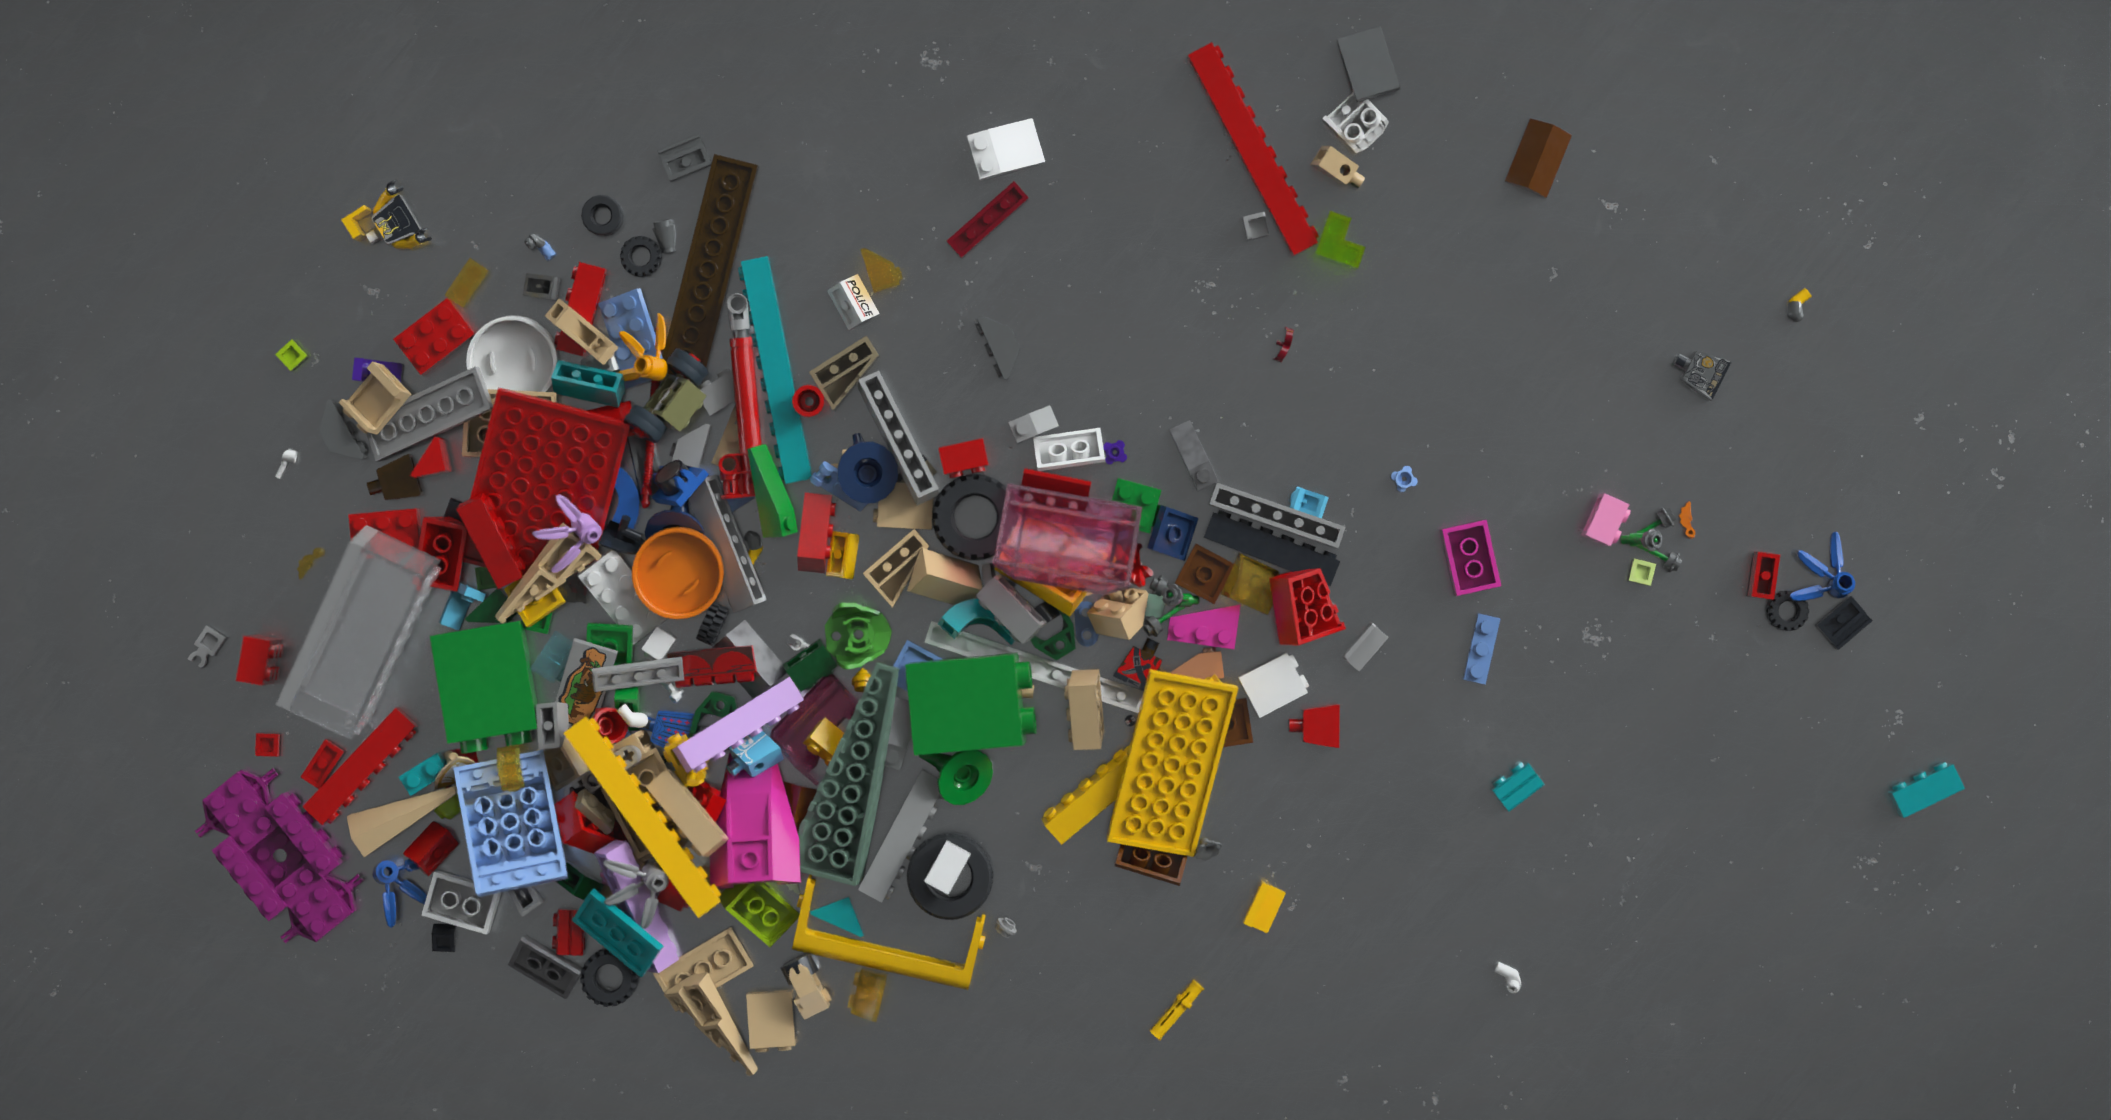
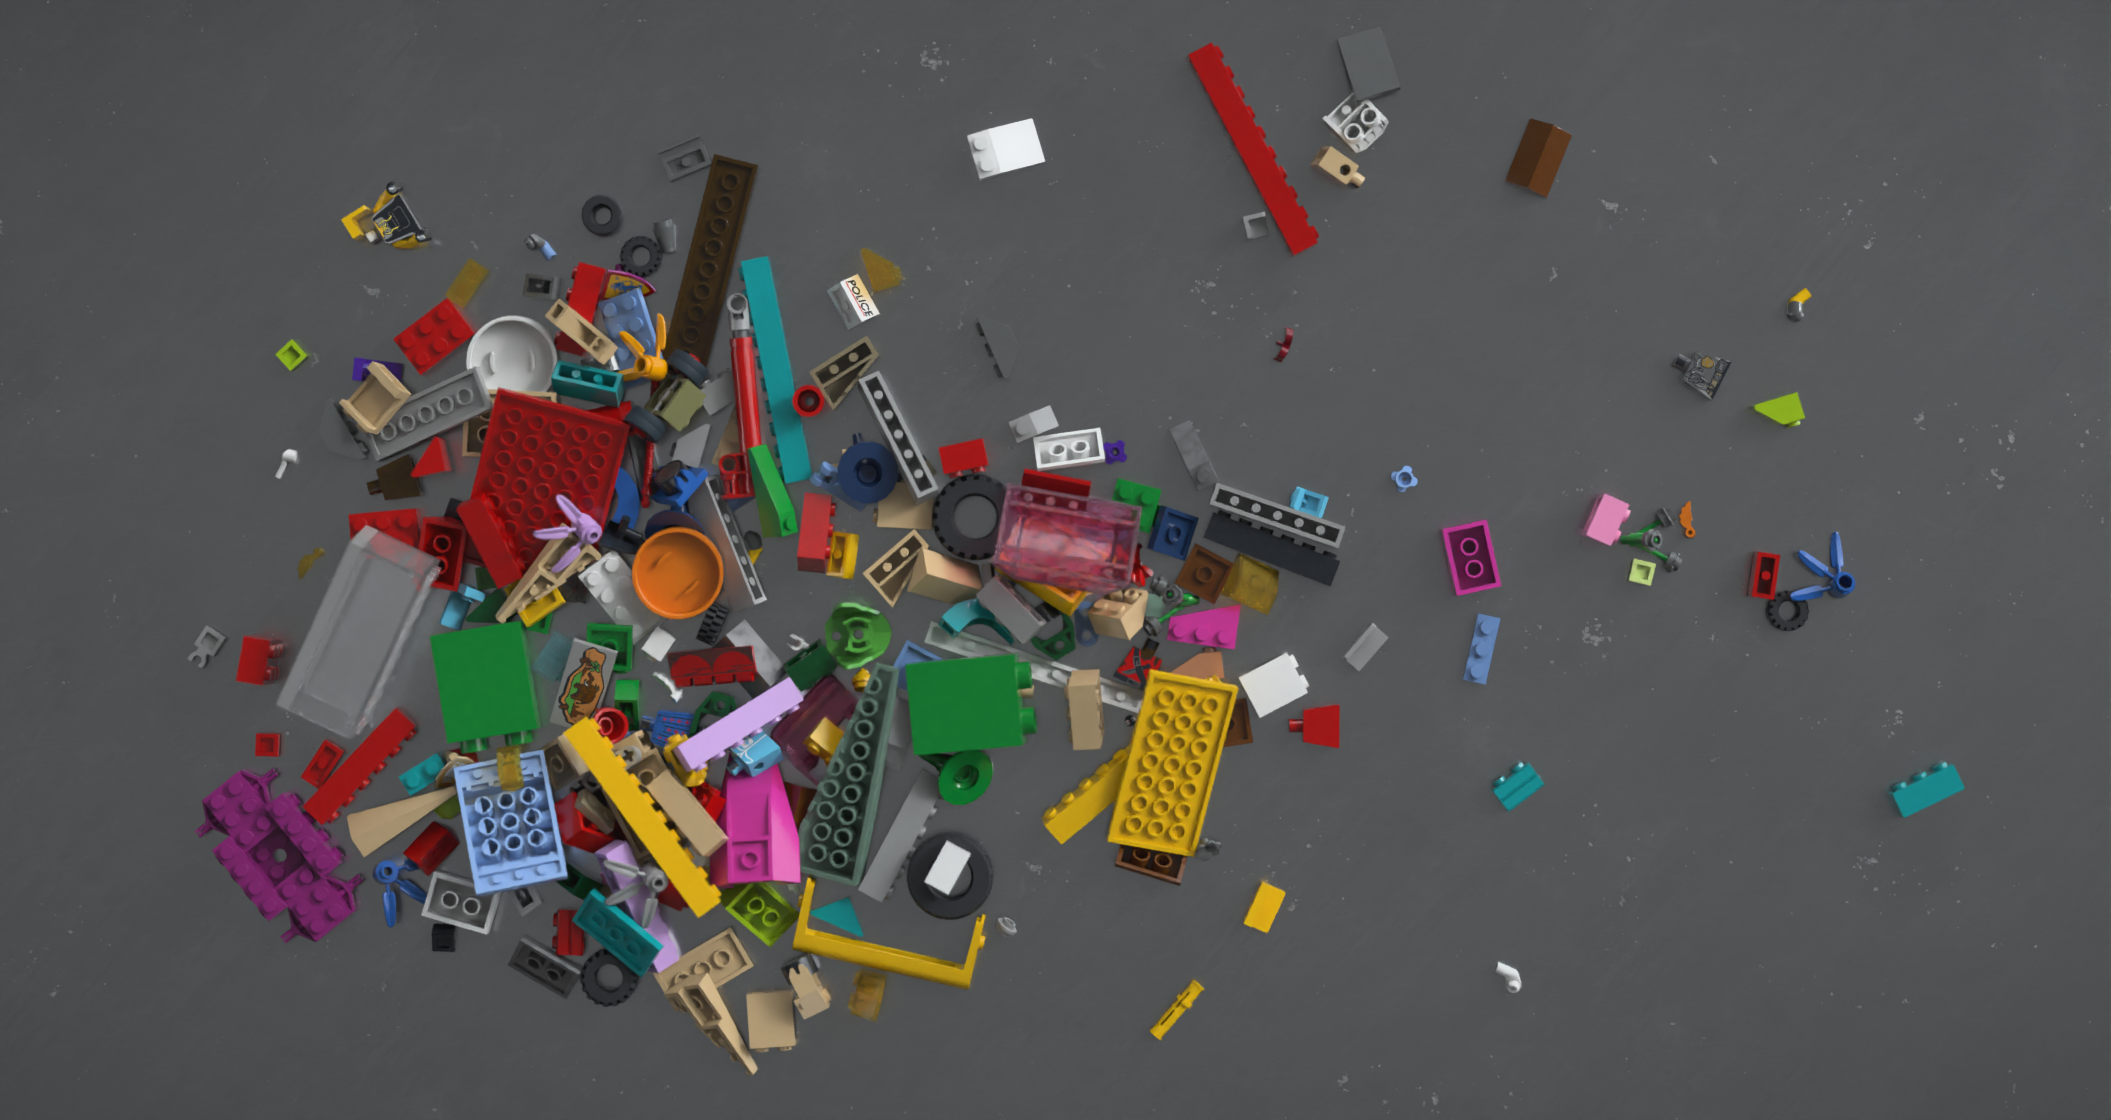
light grey slope [536,702,569,750] -> none
light grey tile [591,657,684,692] -> none
white arm [617,704,648,728] -> none
dark red plate [946,181,1029,258] -> none
red wedge [1269,568,1346,646] -> none
clear neon green brick [1314,211,1366,270] -> none
black plate [1816,596,1873,650] -> none
none -> shield [600,264,656,300]
none -> lime slope [1751,392,1805,428]

